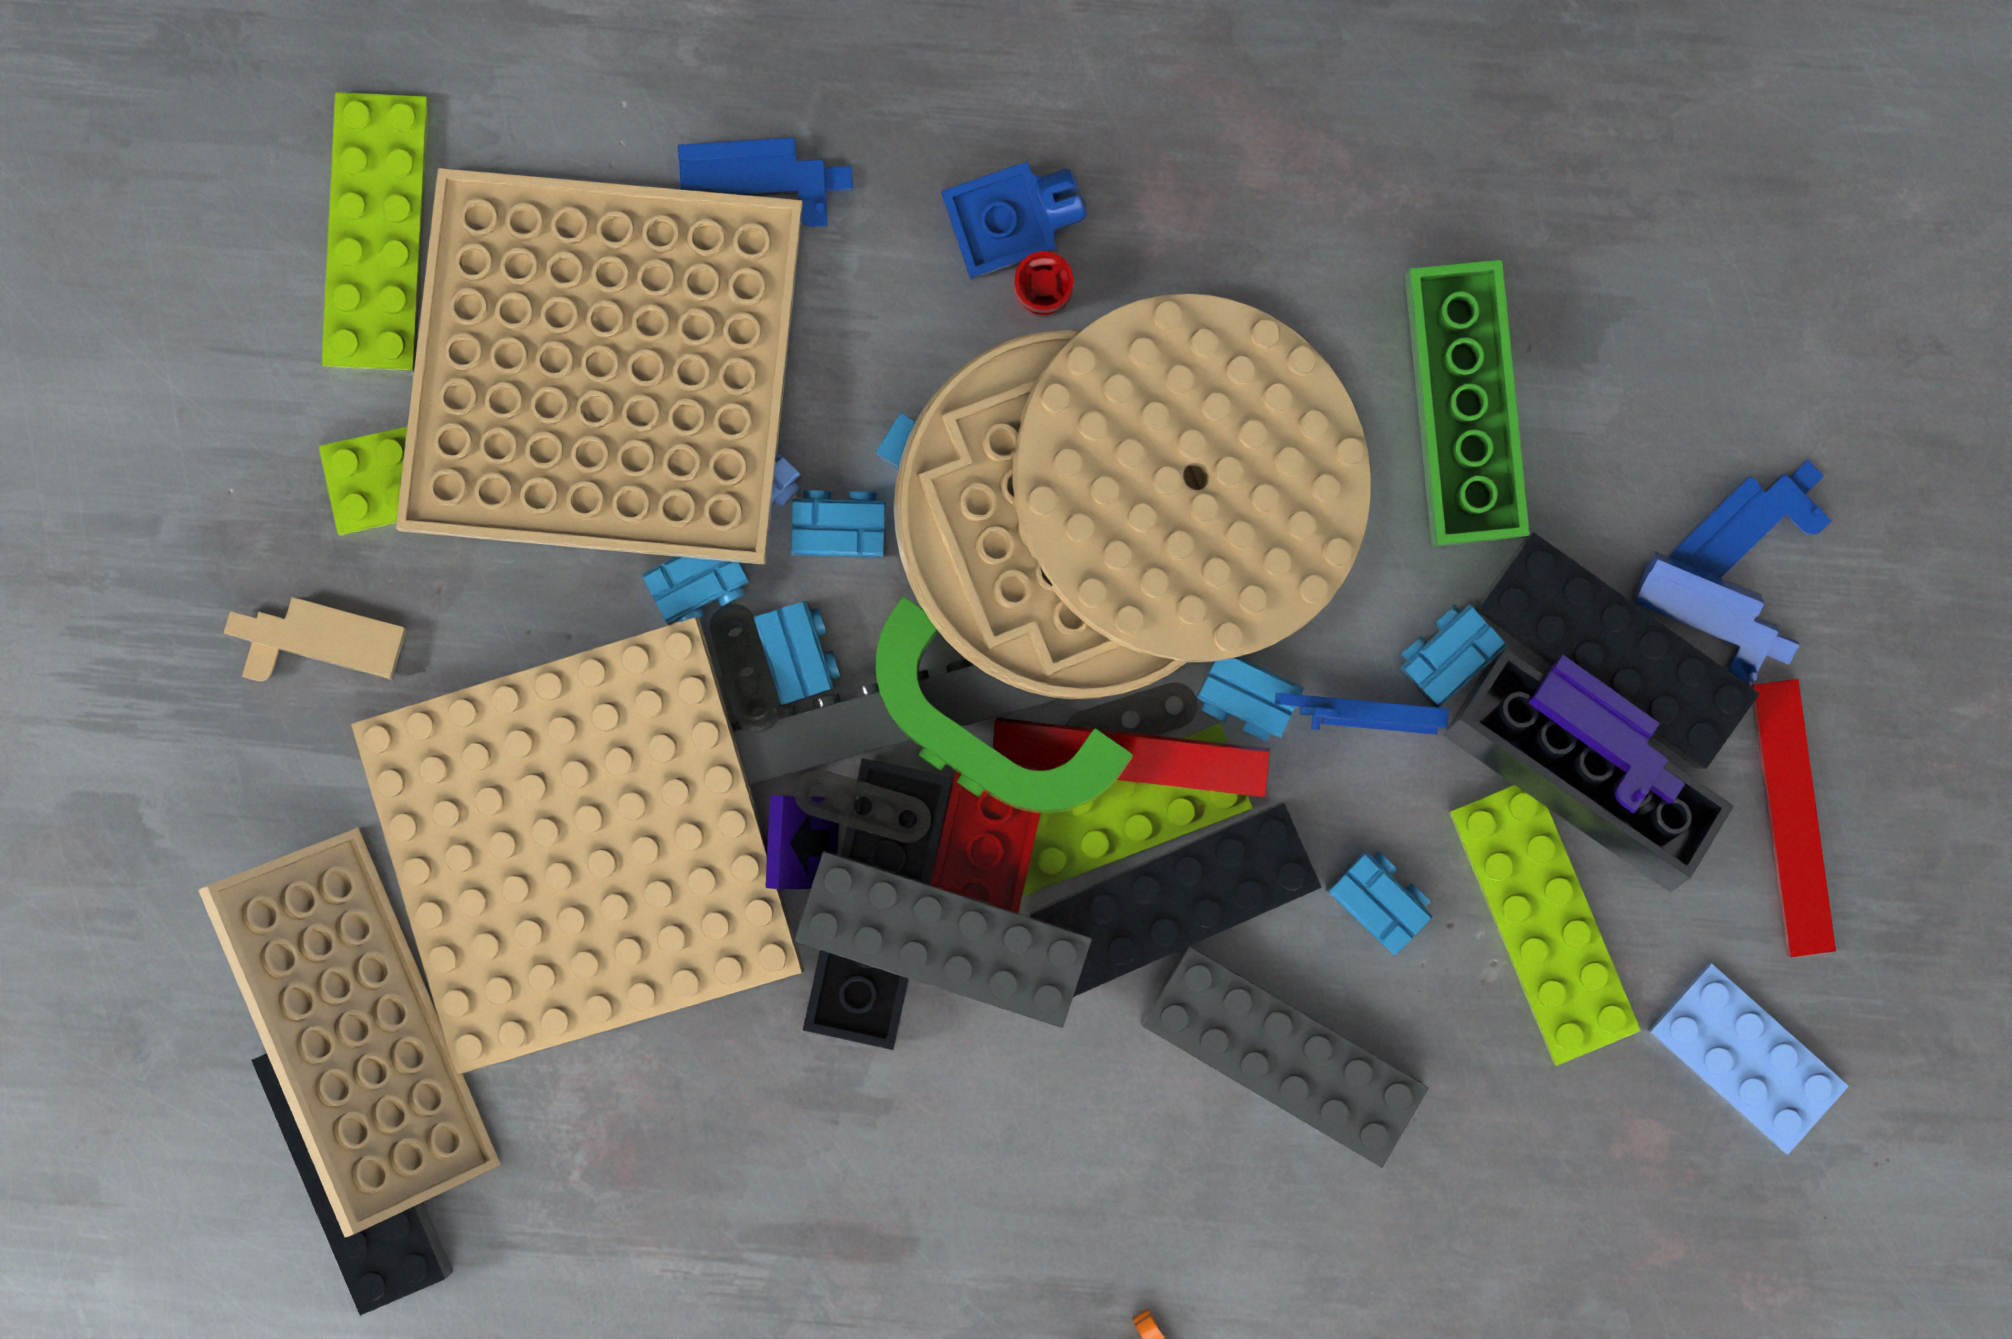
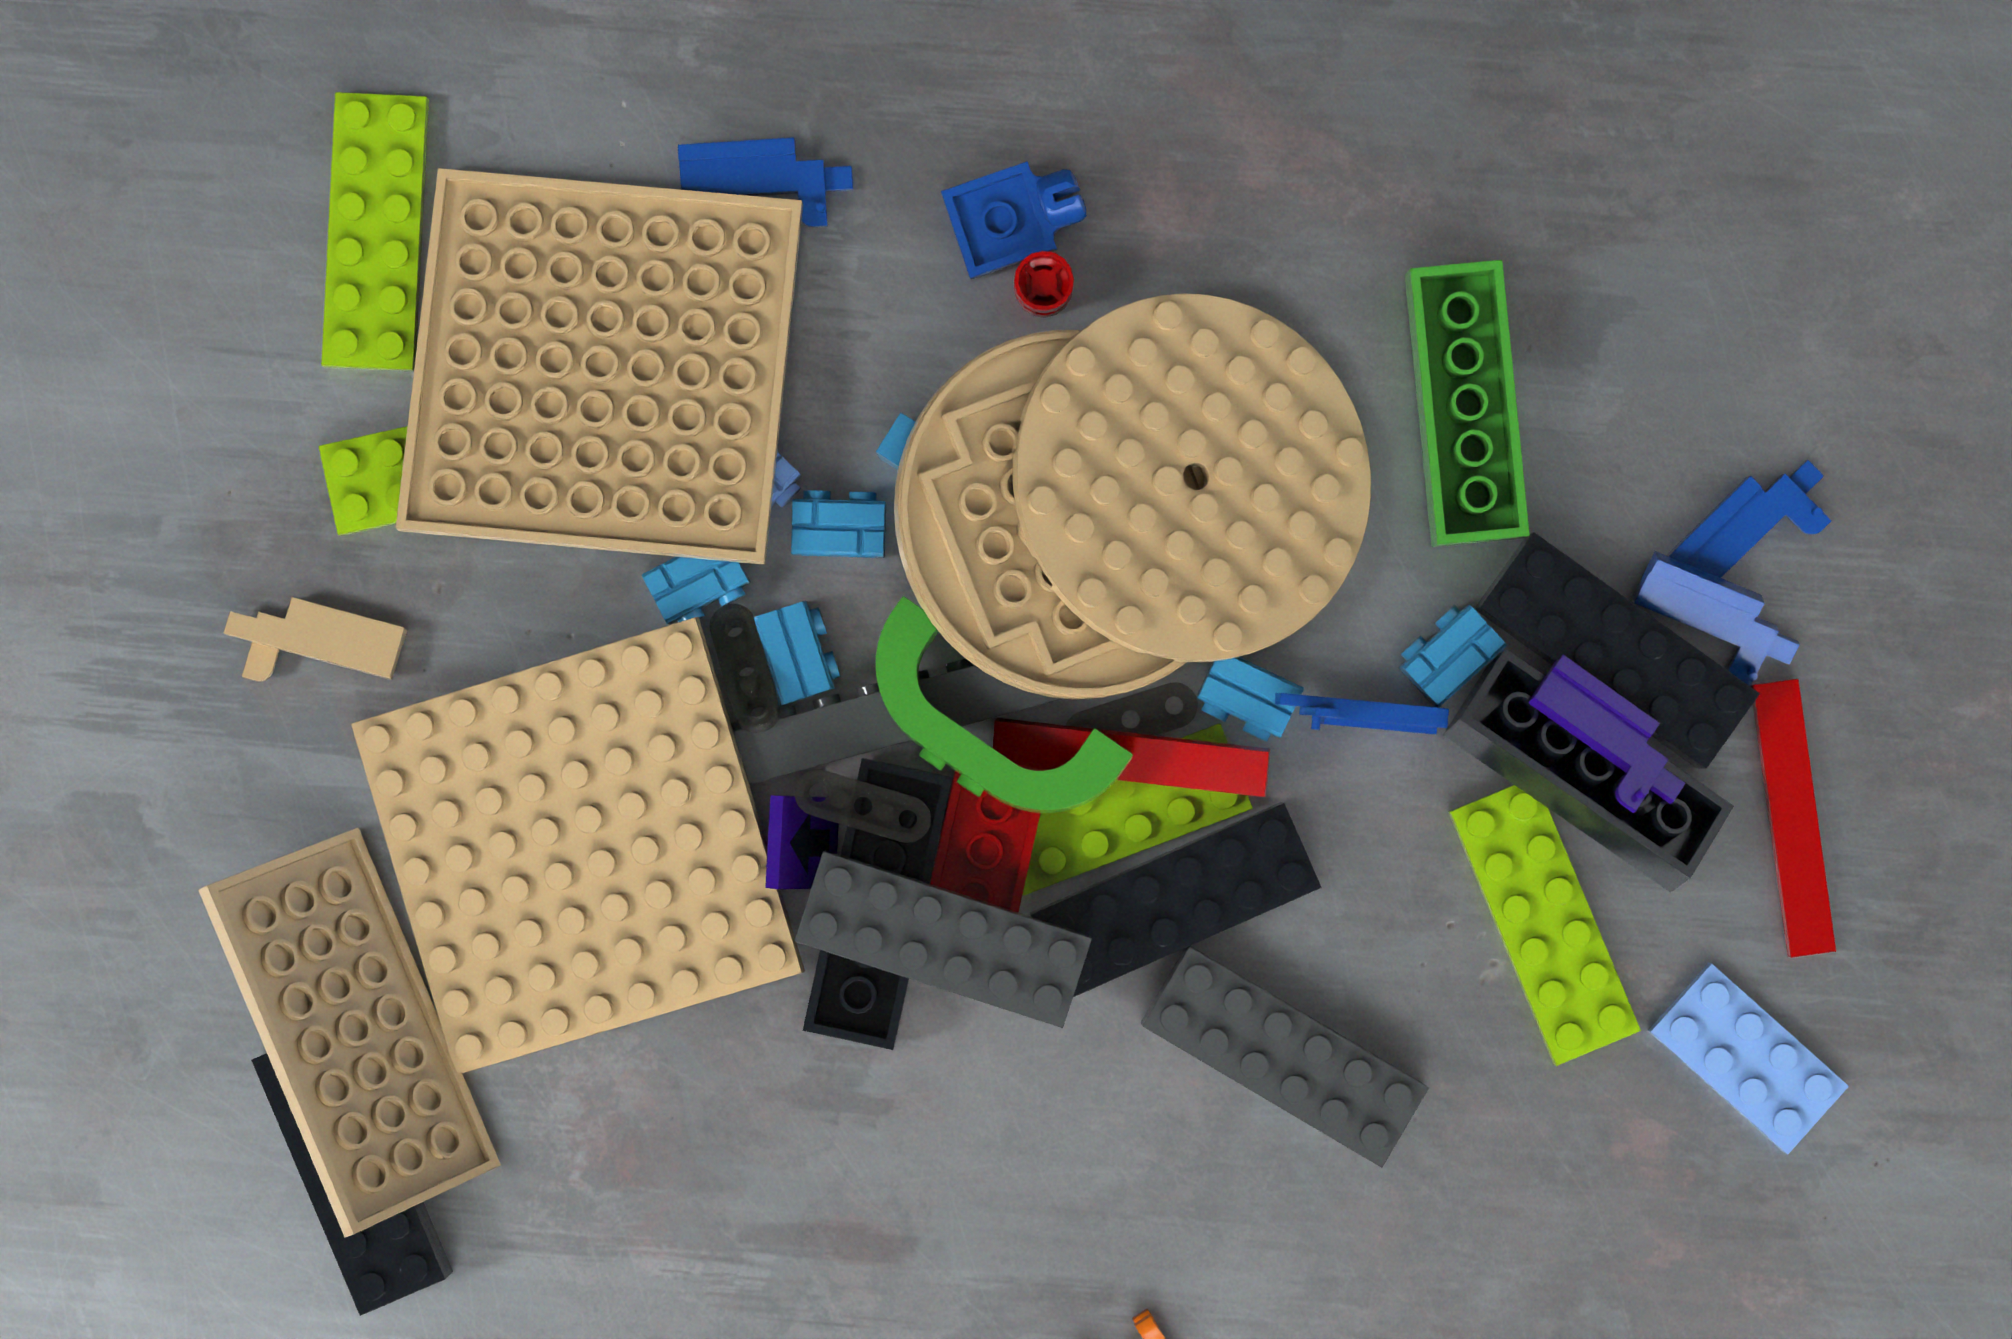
dark azure brick [1326,851,1433,956] -> none

